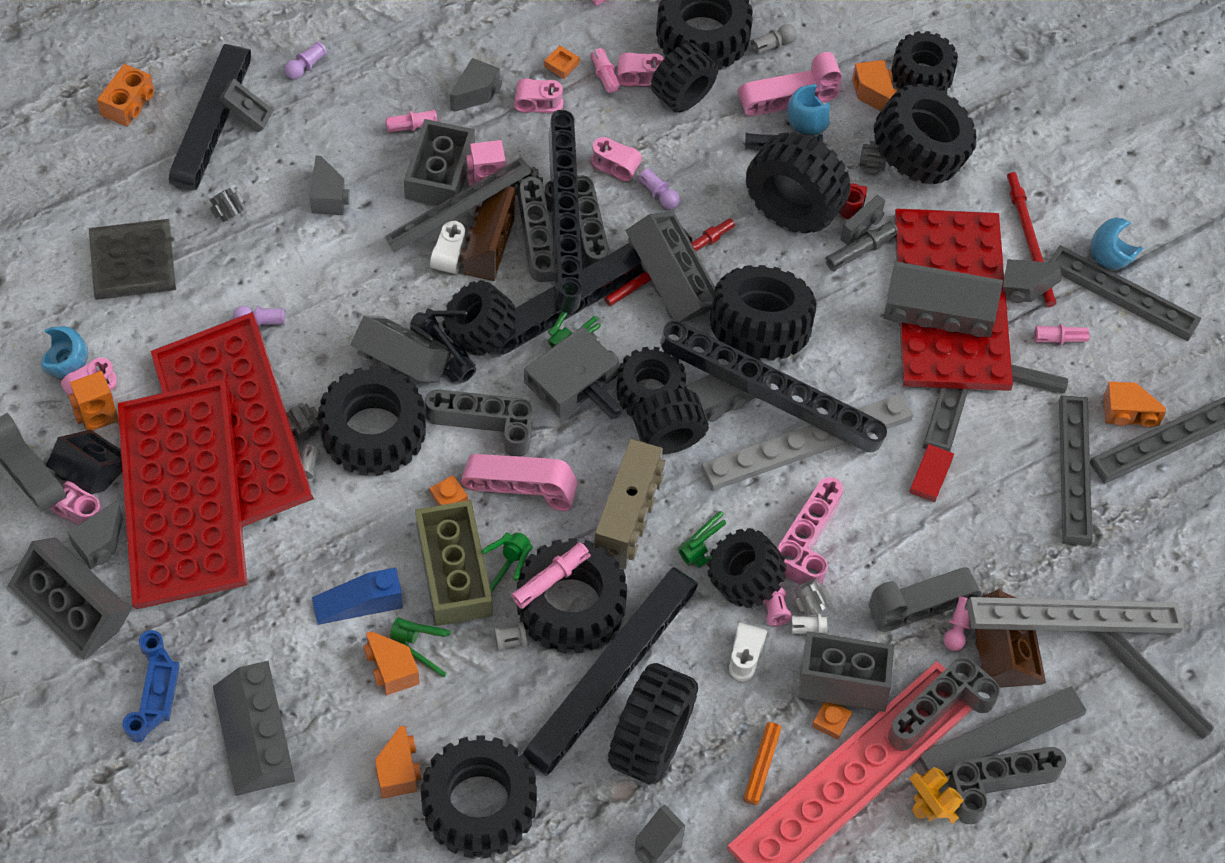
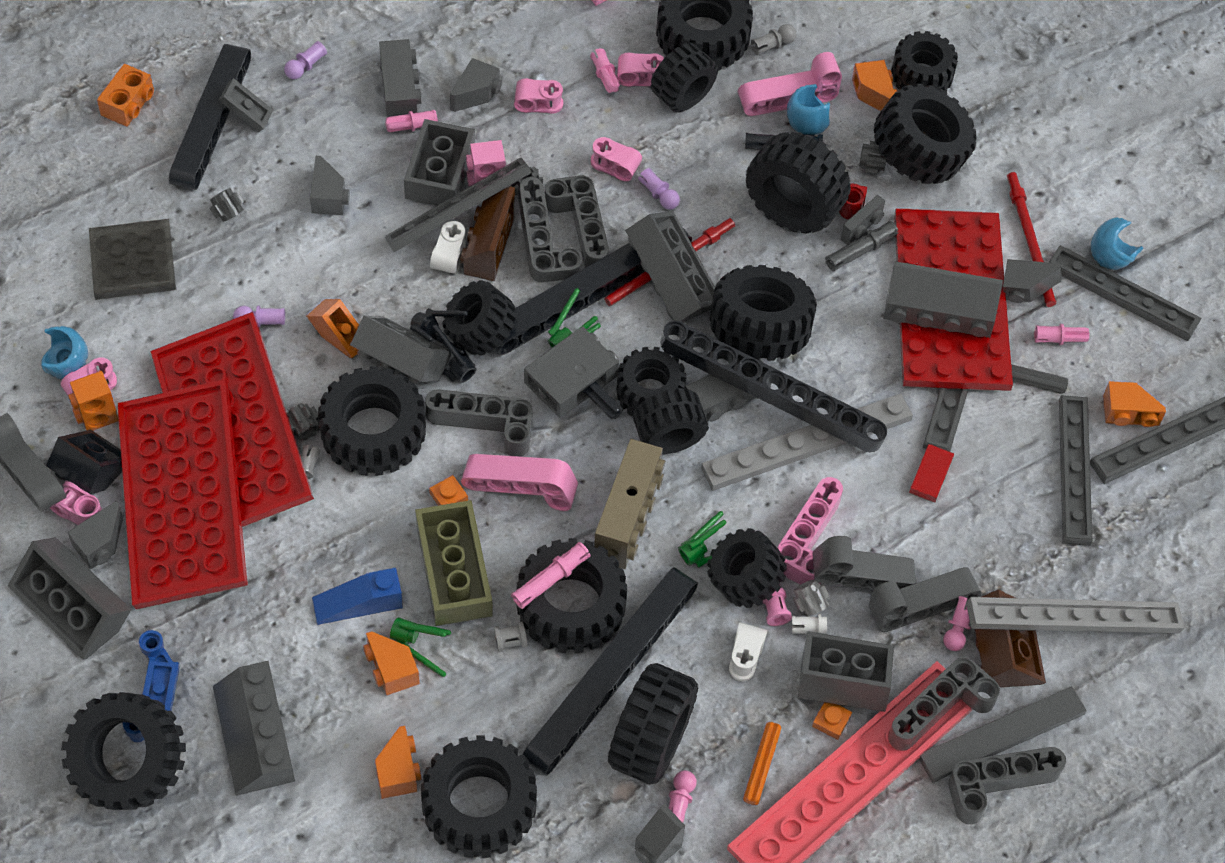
green plant [481,532,533,592] -> none
orange plate [544,45,580,79] -> none
black beam [548,110,583,313] -> none
light orange hips [909,767,964,824] -> none
dark grey axle [1093,631,1214,739] -> none
none -> black tyre [61,692,186,810]
none -> orange slope [306,299,359,358]
none -> dark grey brick [379,39,422,117]
none -> bright pink pin [668,770,697,822]
none -> dark grey beam [812,536,916,590]

